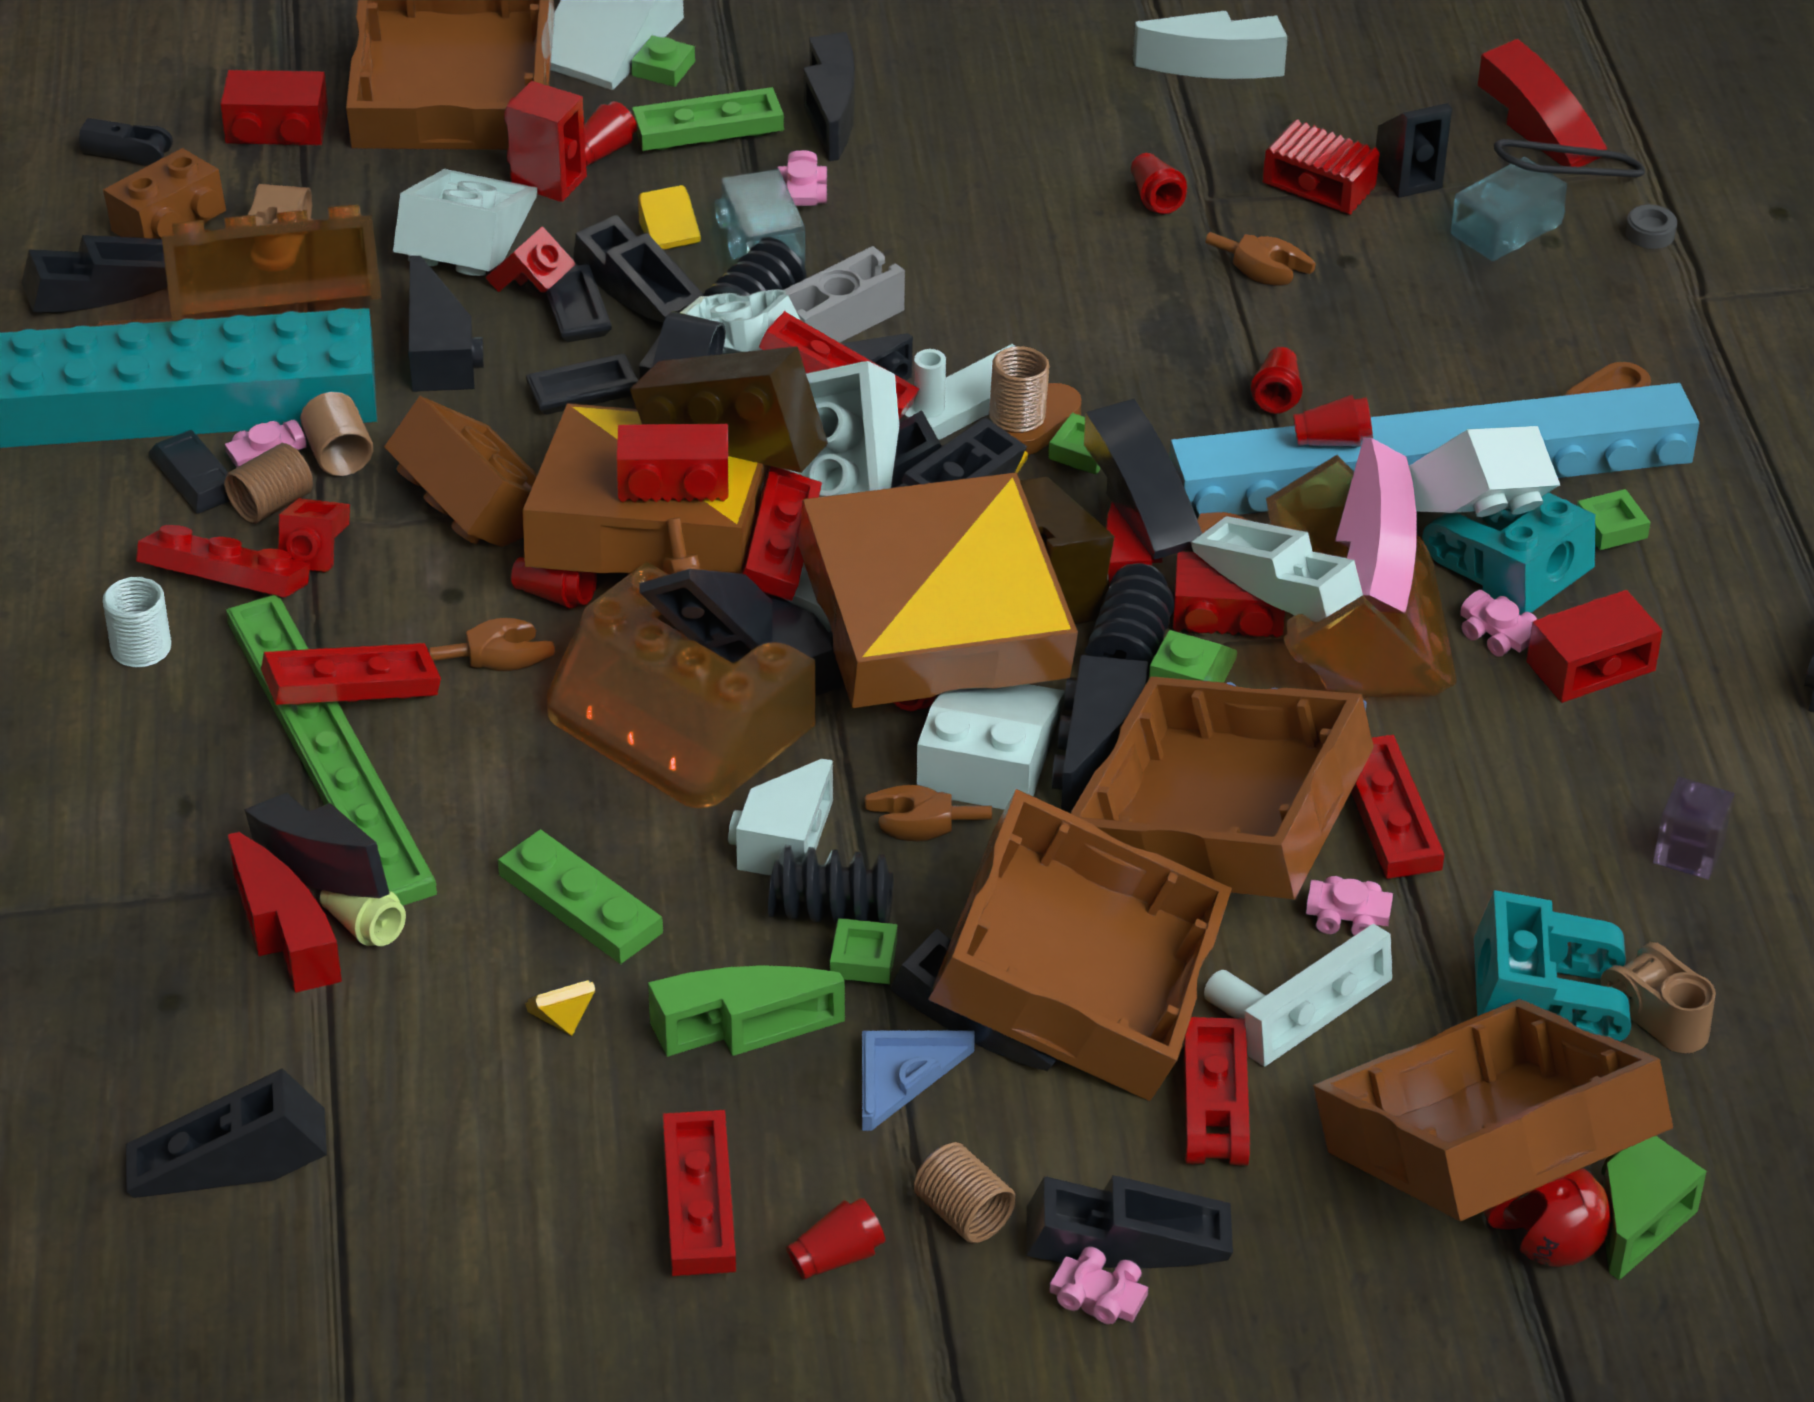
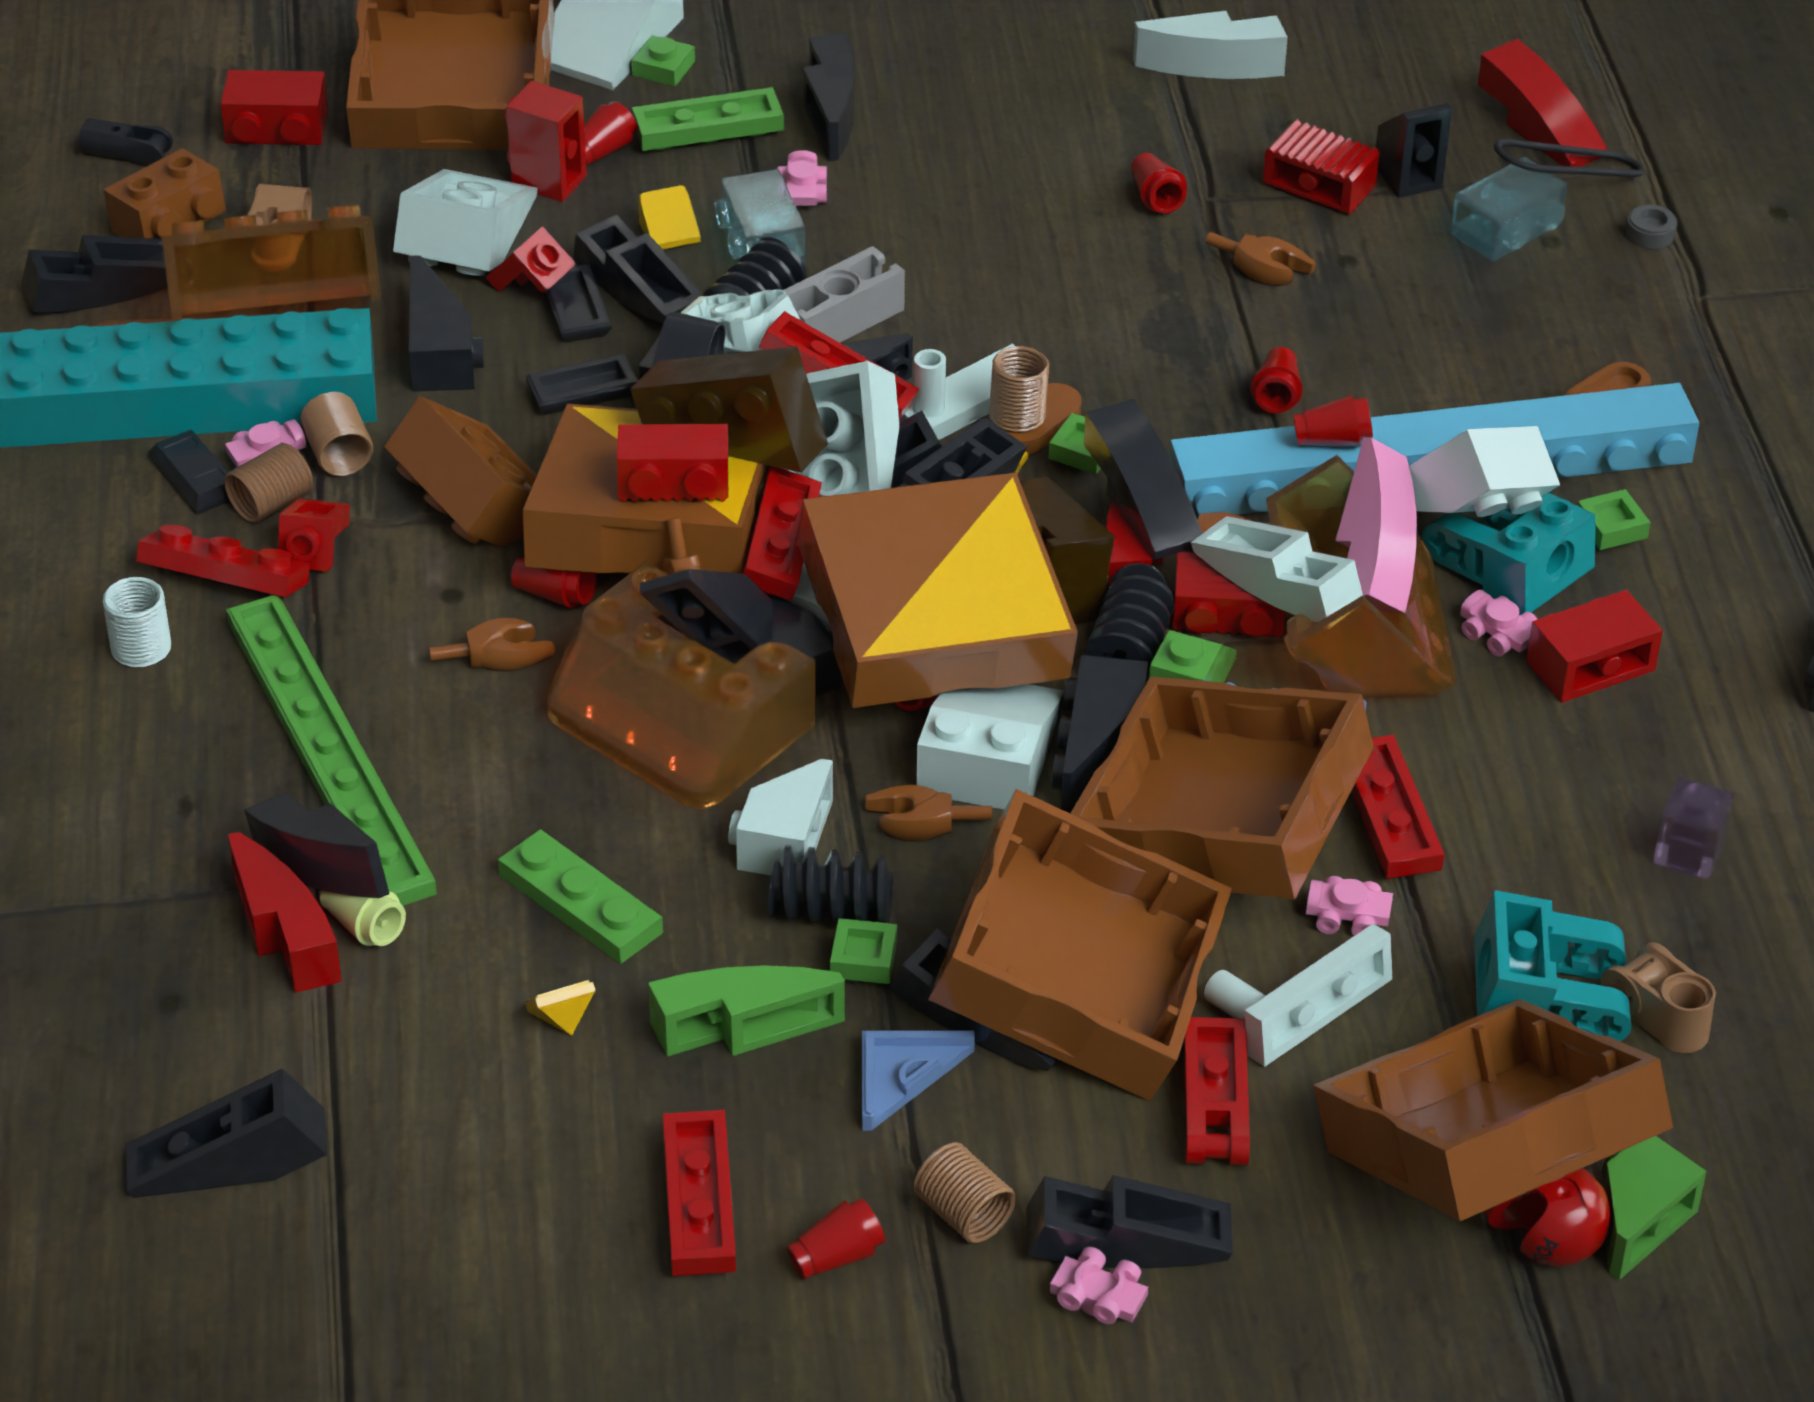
red plate [261,643,441,705] -> none

